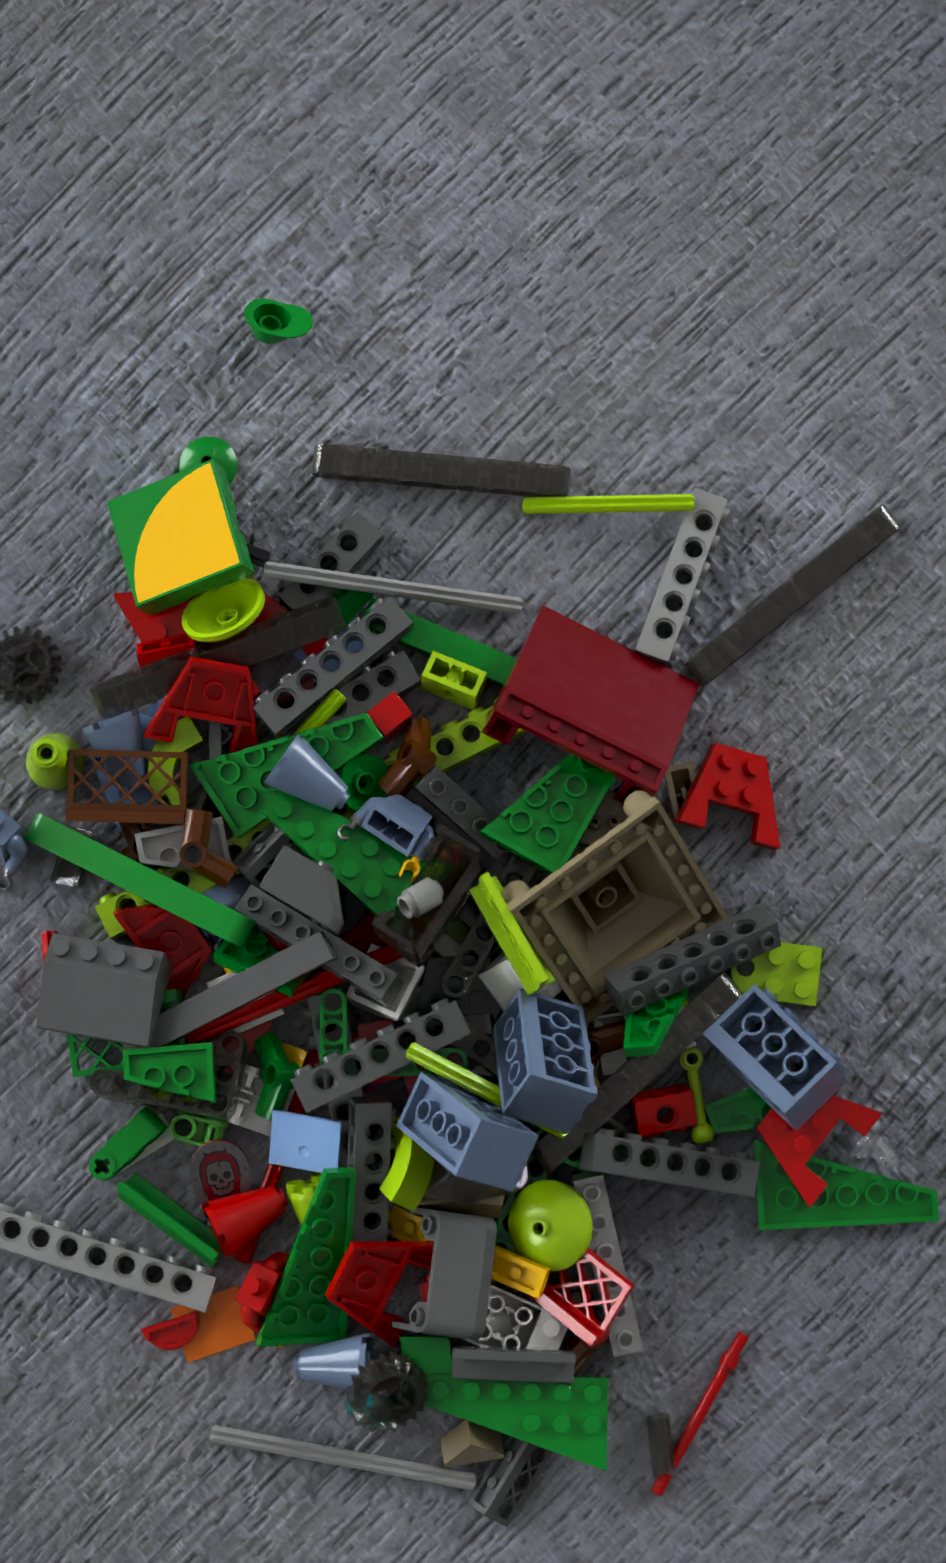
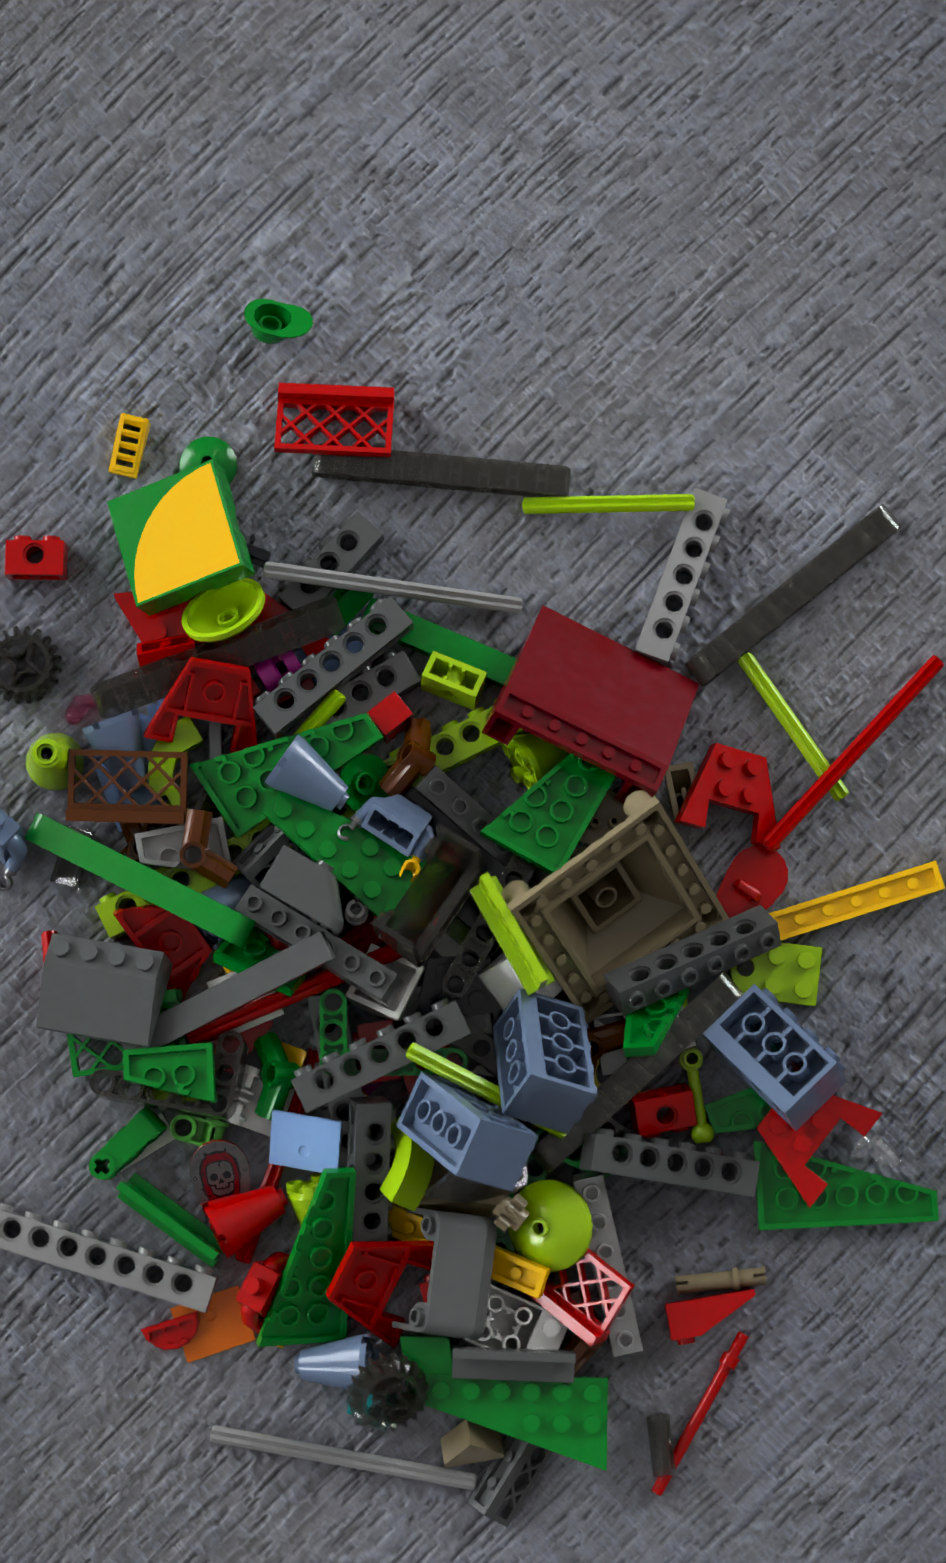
light grey brick [397,878,444,918] -> none
none -> red brick [4,535,68,580]
none -> clear pink arm [65,692,103,725]
none -> yellow slope [108,413,151,479]
none -> magenta wheel [252,643,302,693]
none -> red fence [274,383,395,457]
none -> white axle [345,900,368,927]
none -> dark tan gear [492,1194,530,1232]
none -> lime cone [502,733,570,789]
none -> red slope [664,1288,755,1345]
none -> dark tan pin [675,1266,767,1295]
none -> red shield [716,845,788,918]
none -> lime axle [738,652,849,801]
none -> red axle [761,655,944,851]
none -> yellow plate [769,861,945,941]

